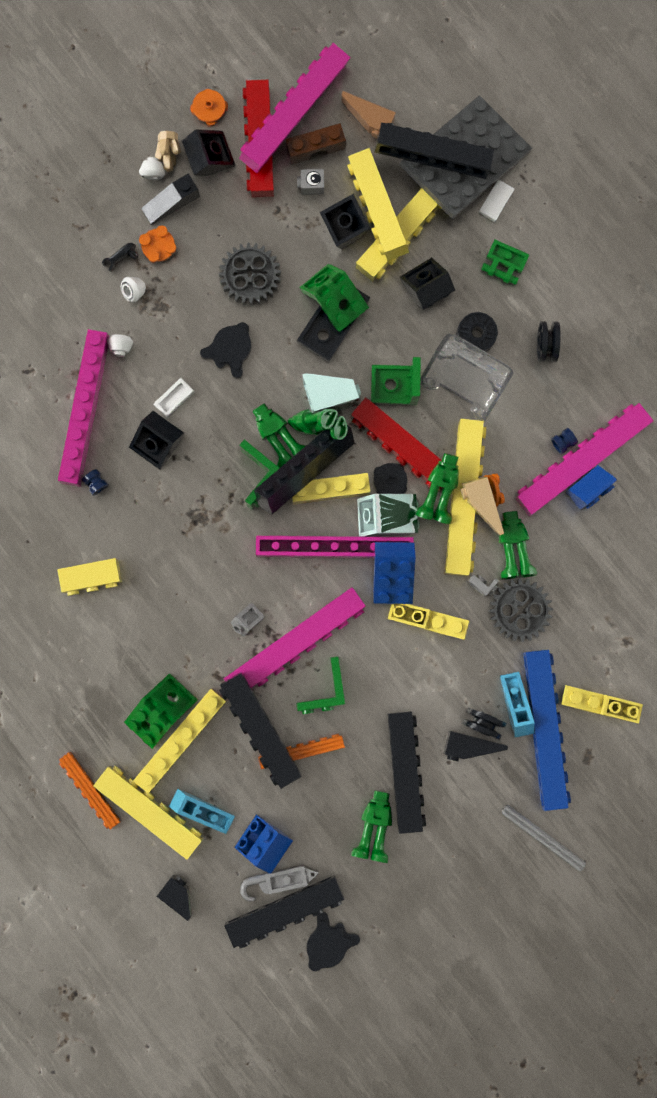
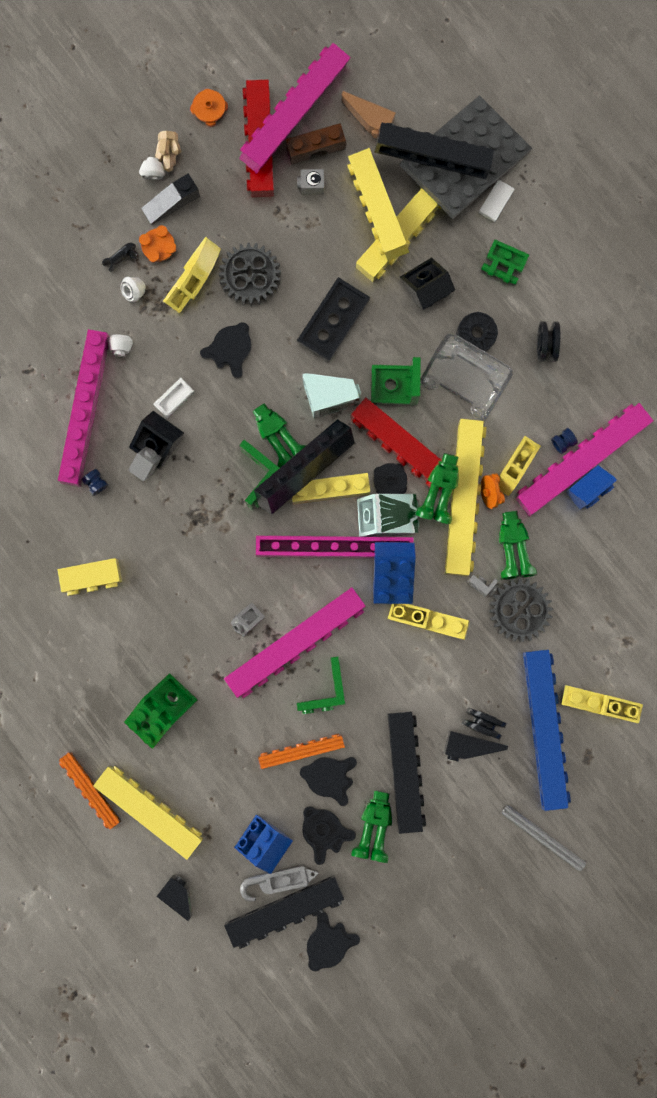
light yellow brick [133,689,227,793] -> none
medium azure slope [169,789,235,834] -> none
black slope [182,129,235,176] -> none
black brick [219,672,302,789] -> none
green piece [288,409,348,440] -> none
green bracket [299,264,369,332] -> none
black slope [320,194,371,249] -> none
tan slope [460,477,504,535] -> none
medium azure slope [500,672,535,738] -> none
none -> light grey brick [128,447,162,481]
none -> light yellow slope [163,237,221,313]
none -> black tile [300,757,357,806]
none -> black tile [302,806,356,865]
none -> light yellow slope [499,436,541,496]

